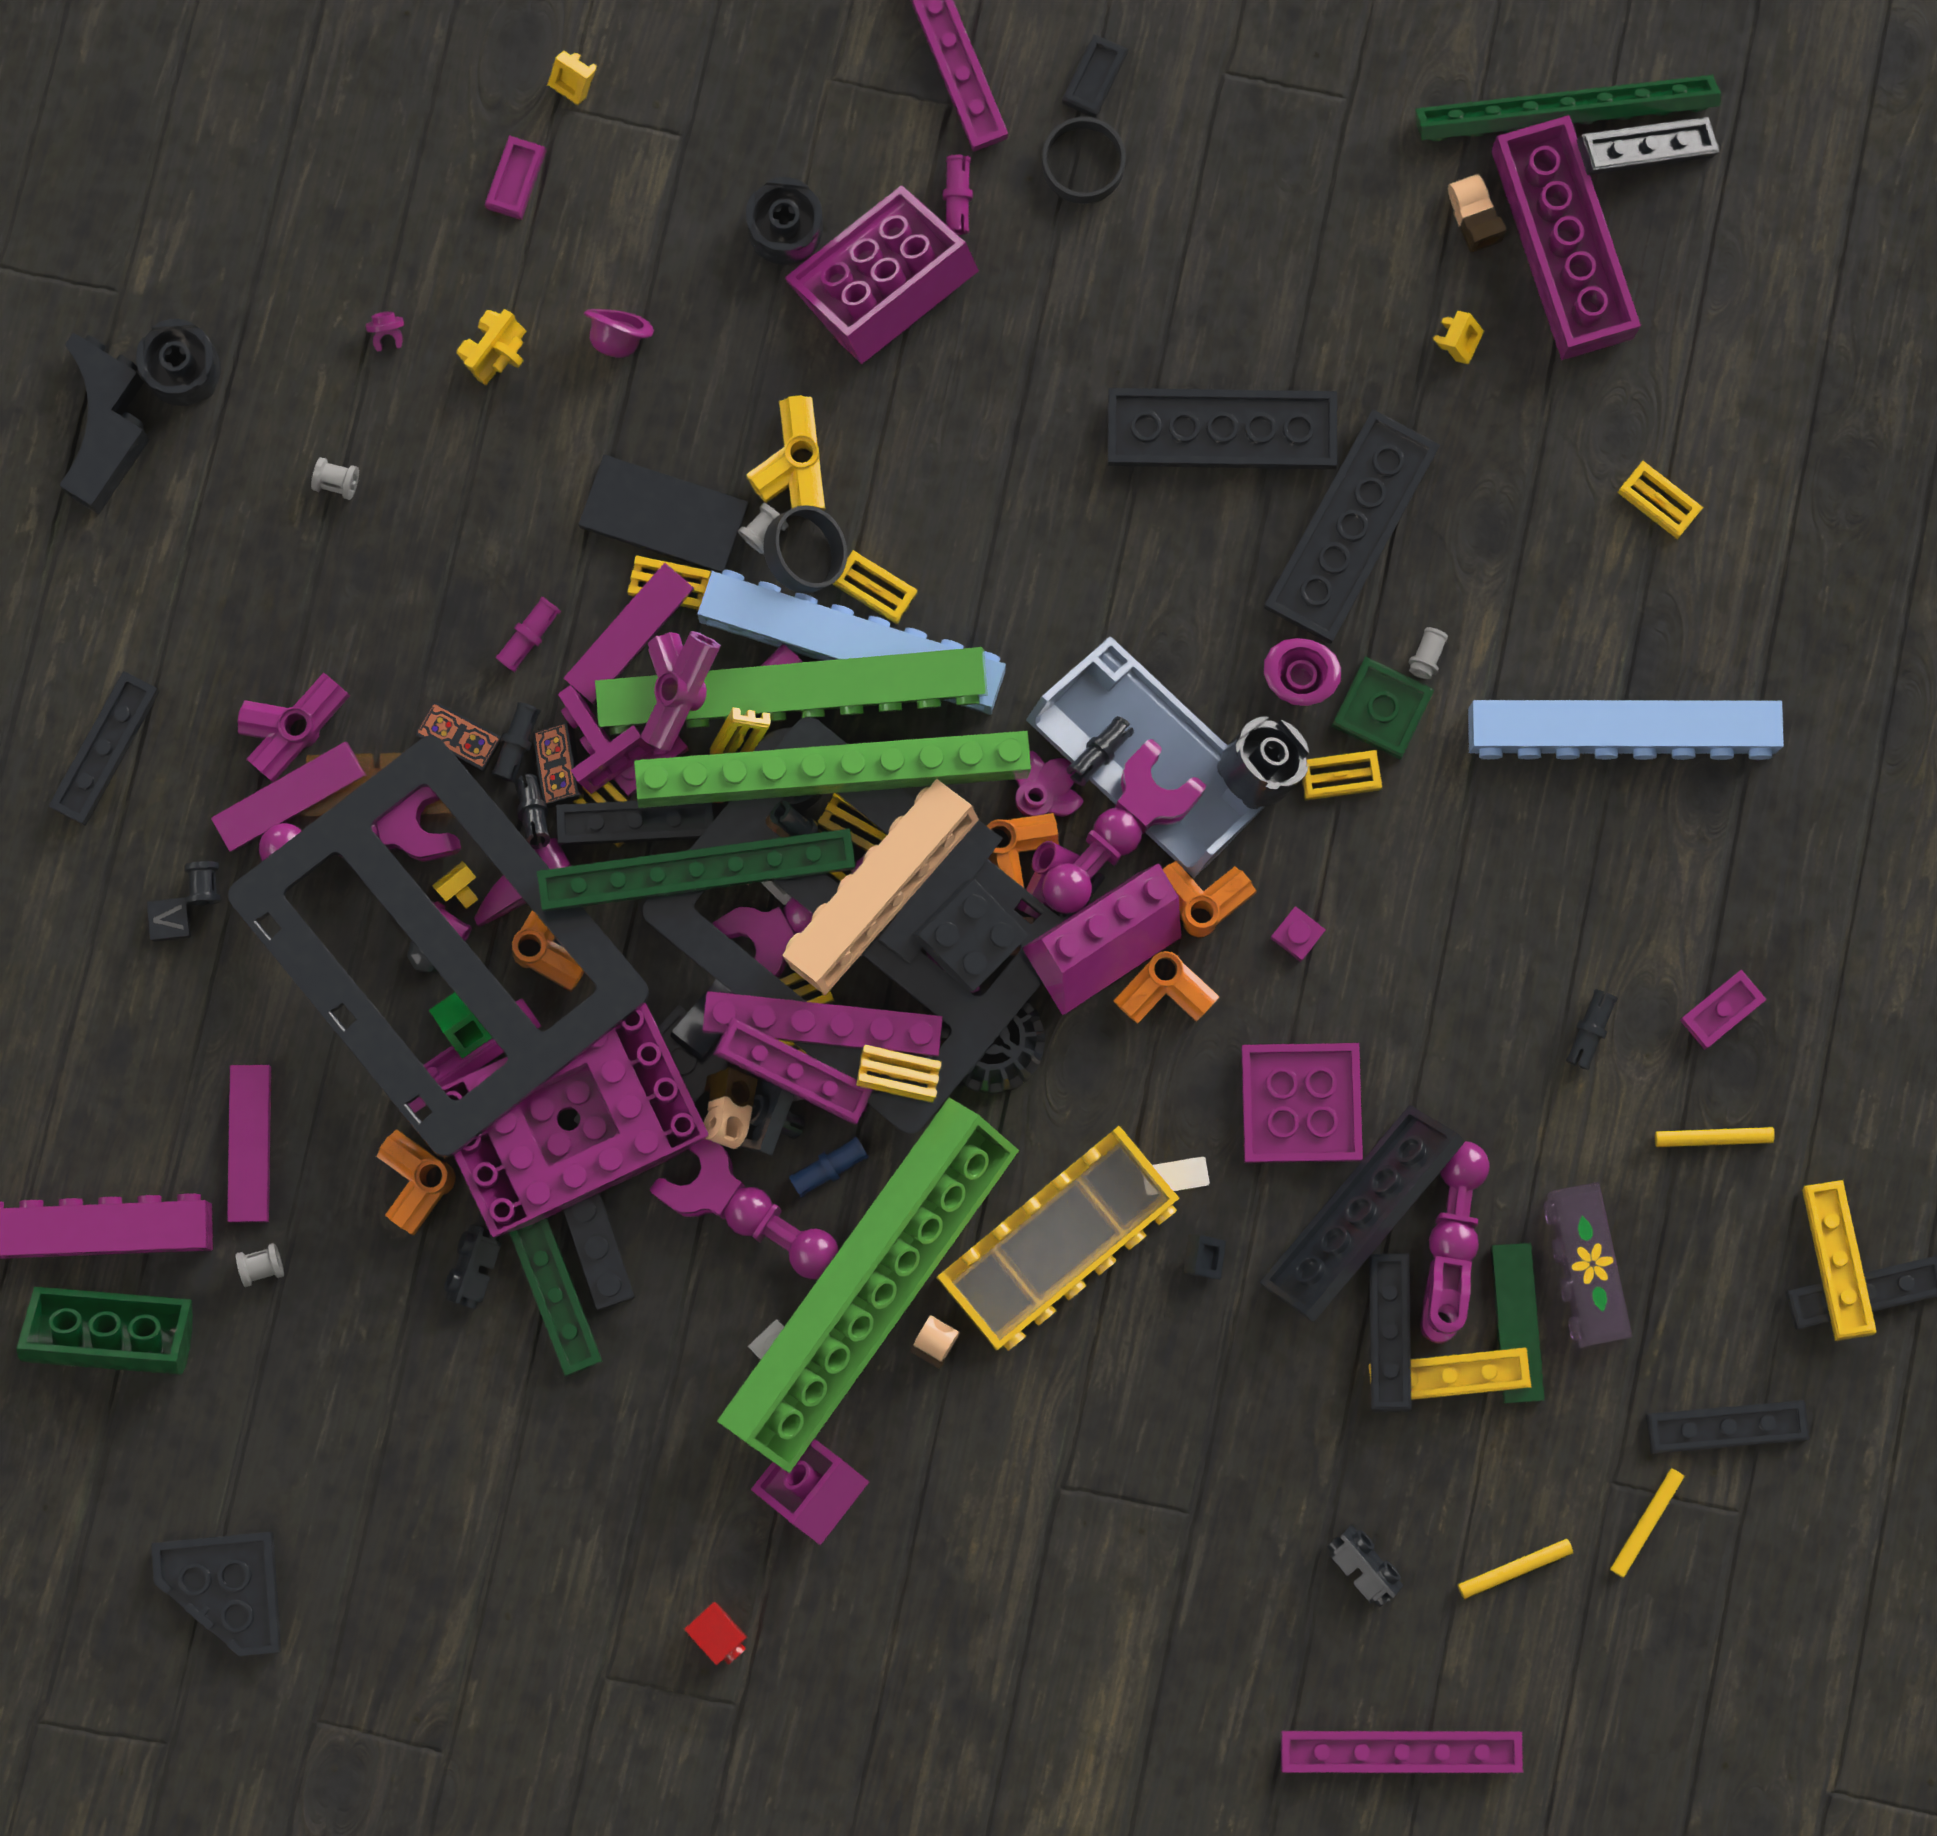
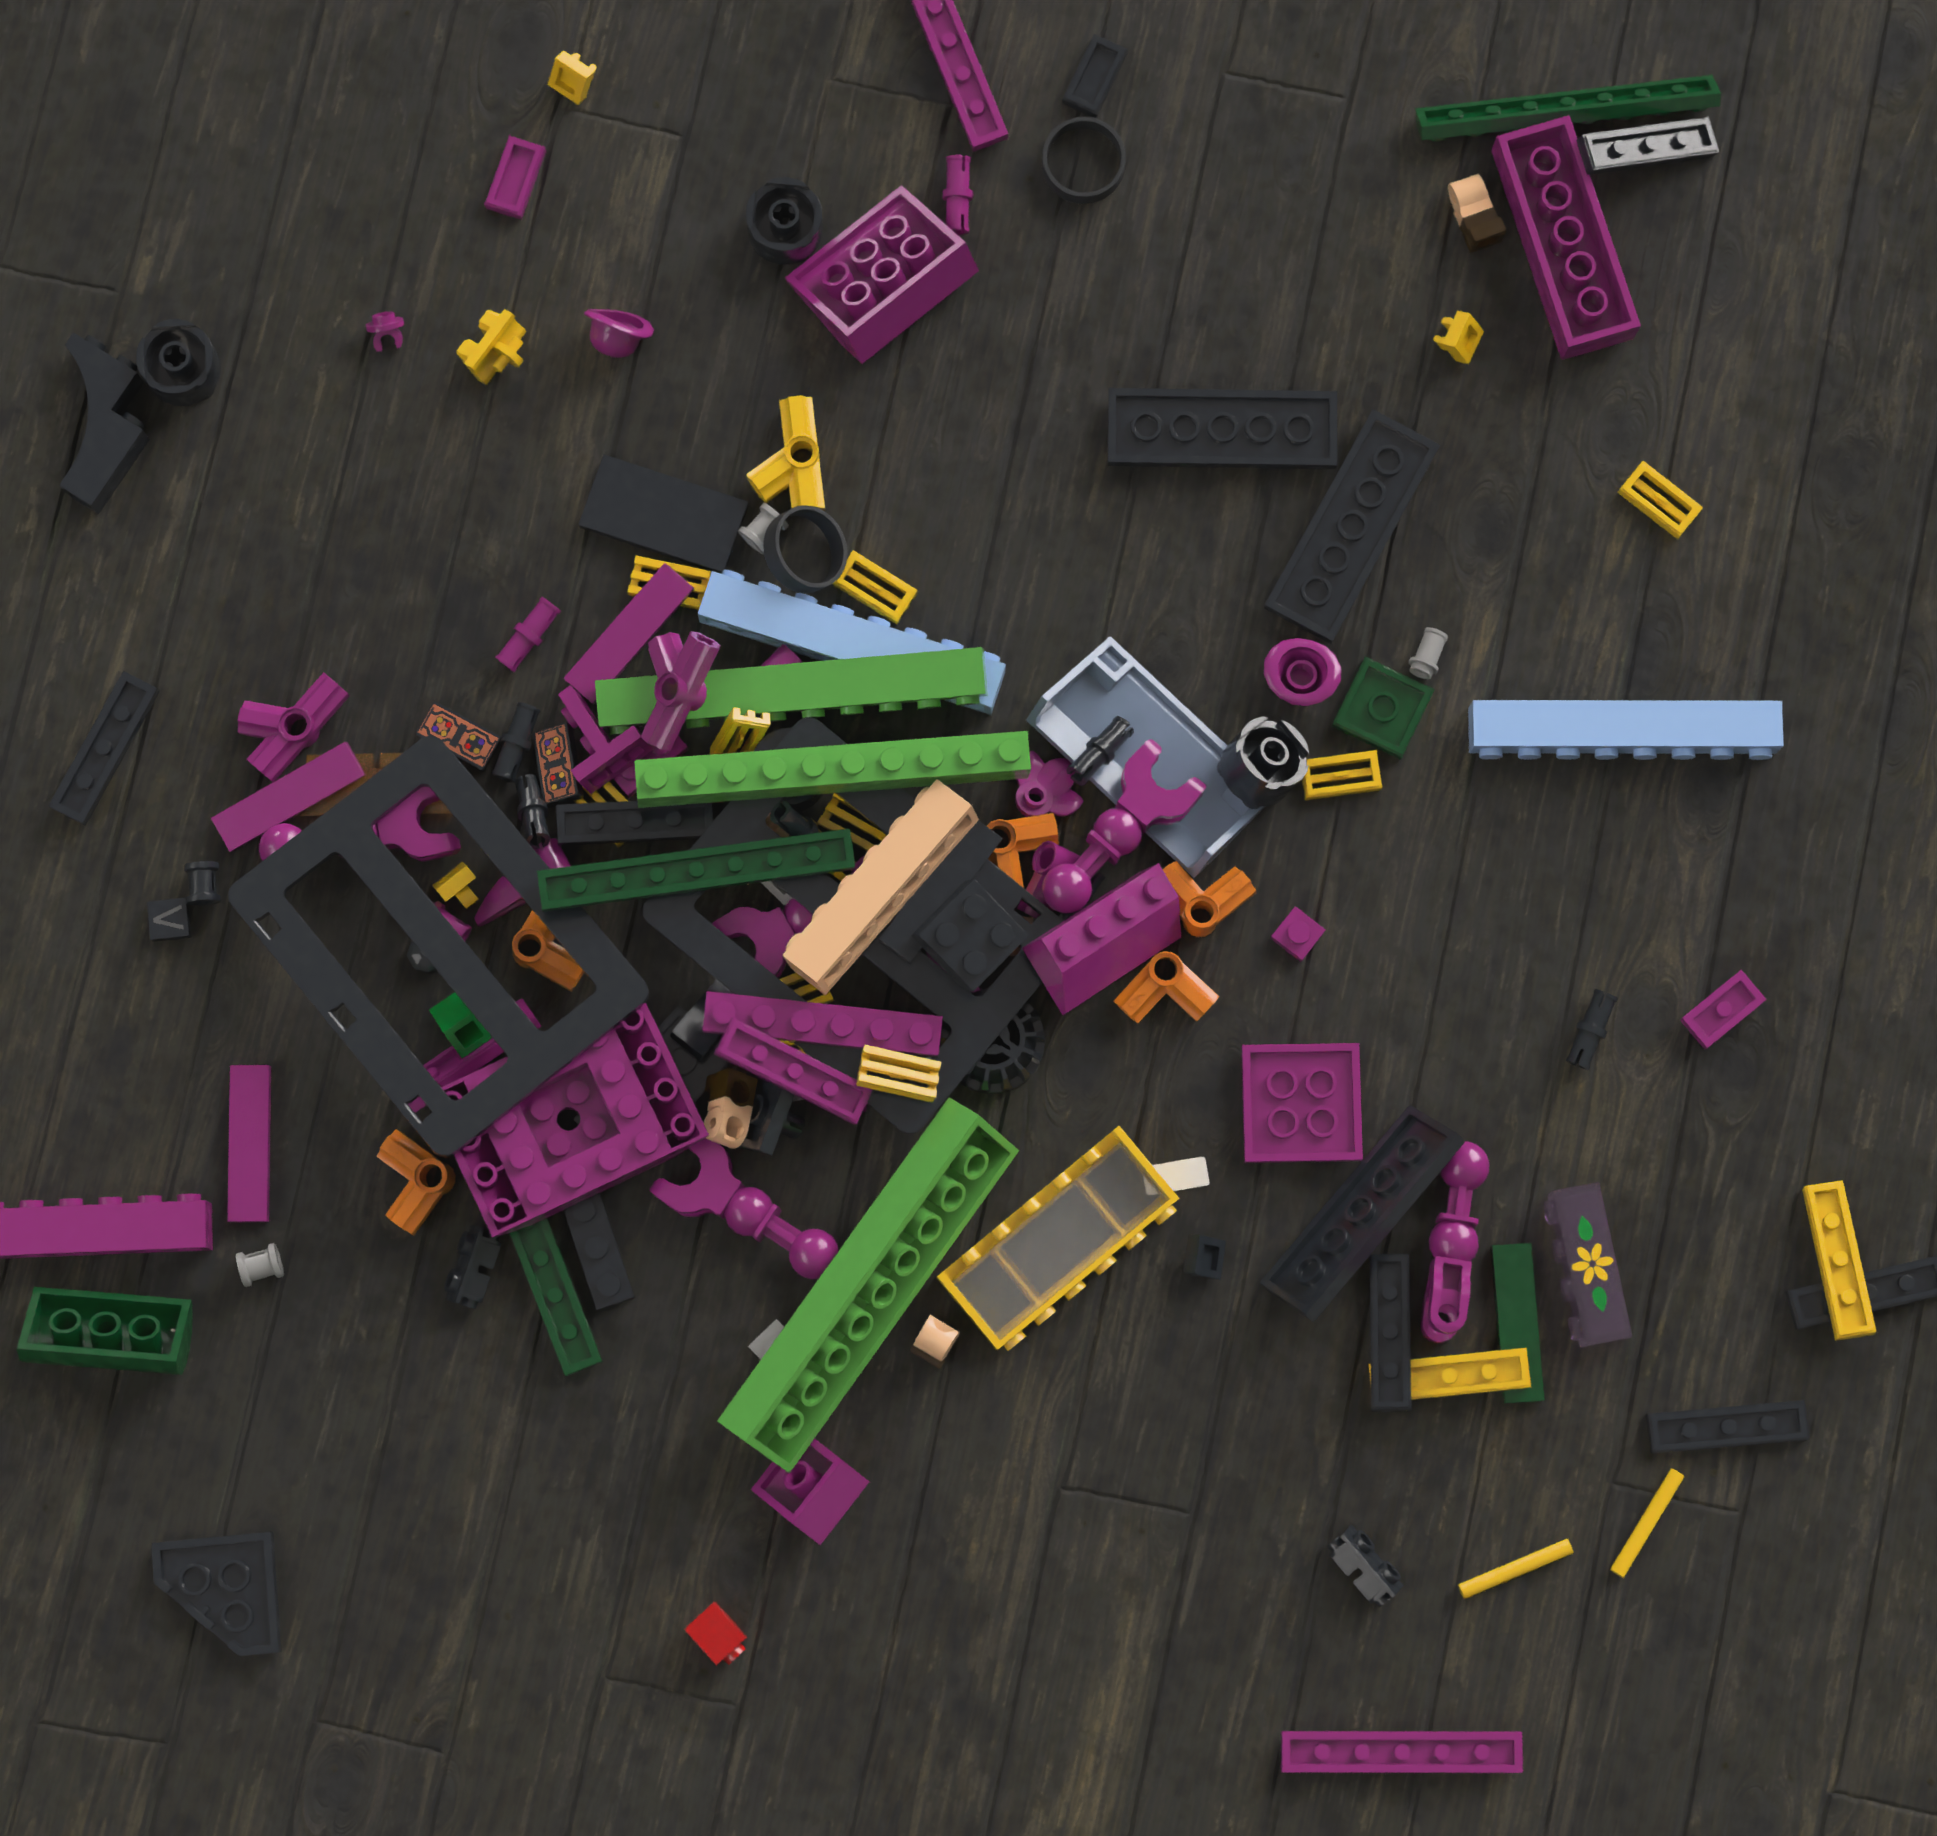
light grey bush [311,457,359,500] -> none
dark blue pin [789,1136,869,1198] -> none
yellow bar [1655,1127,1774,1147] -> none

